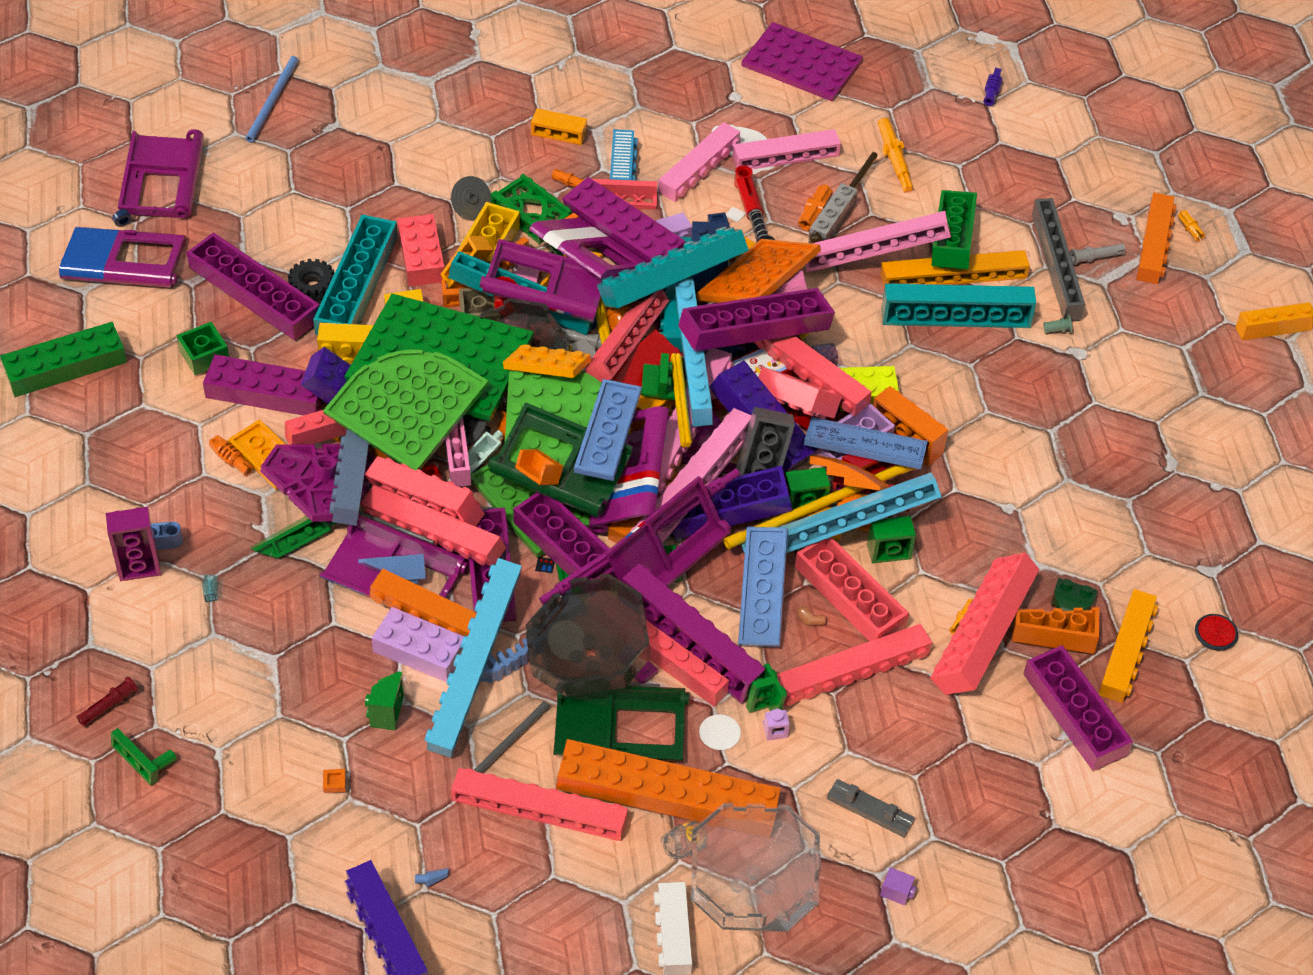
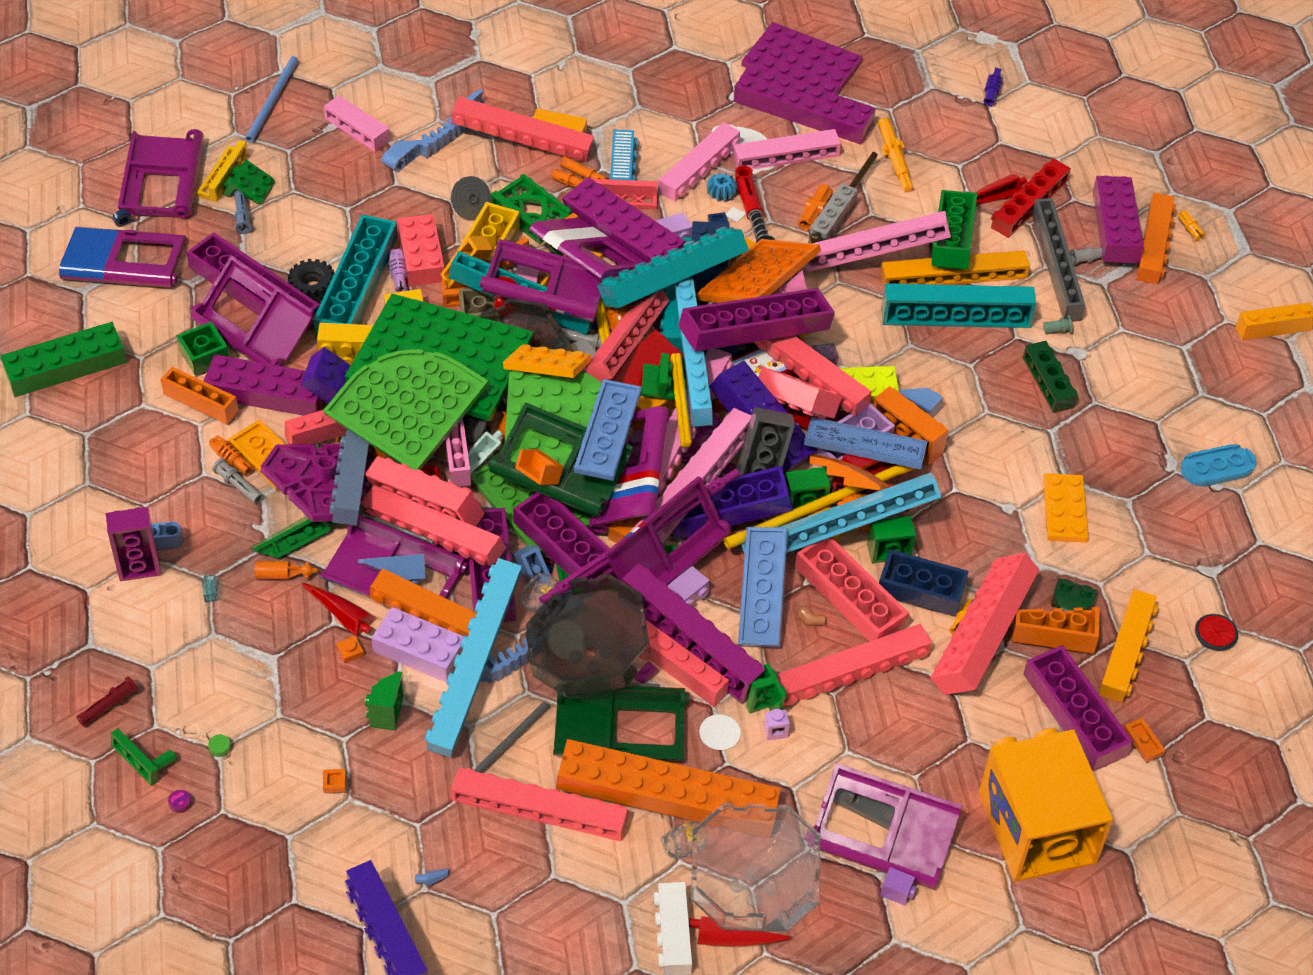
none -> orange brick [160,367,239,424]
none -> magenta tile [168,790,191,813]
none -> magenta piece [190,255,314,367]
none -> yellow fence [197,140,248,202]
none -> bright green tile [208,734,231,757]
none -> light grey pin [212,458,263,505]
none -> green bracket [222,159,275,204]
none -> sand blue pin [233,189,252,234]
none -> orange wheel [254,561,318,579]
none -> red piece [302,583,375,636]
none -> bright pink brick [324,96,390,152]
none -> orange plate [336,636,364,663]
none -> medium blue piece [382,89,484,172]
none -> lavender hinge [389,249,407,292]
none -> coral brick [451,97,594,162]
none -> medium blue slope [512,545,554,592]
none -> clear piece [520,573,559,614]
none -> orange pin [560,156,609,179]
none -> lavender brick [667,566,710,607]
none -> red piece [689,916,790,947]
none -> dark azure gear [707,172,737,202]
none -> magenta brick [733,65,876,145]
none -> piece [805,763,962,890]
none -> dark blue brick [879,549,969,617]
none -> medium blue slope [899,388,943,418]
none -> red piece [975,174,1027,205]
none -> light orange brick [979,728,1113,882]
none -> red brick [991,158,1071,238]
none -> dark green brick [1023,341,1078,413]
none -> light orange plate [1043,473,1088,543]
none -> magenta brick [1093,175,1144,263]
none -> orange plate [1124,718,1166,763]
none -> dark azure tile [1180,444,1256,487]

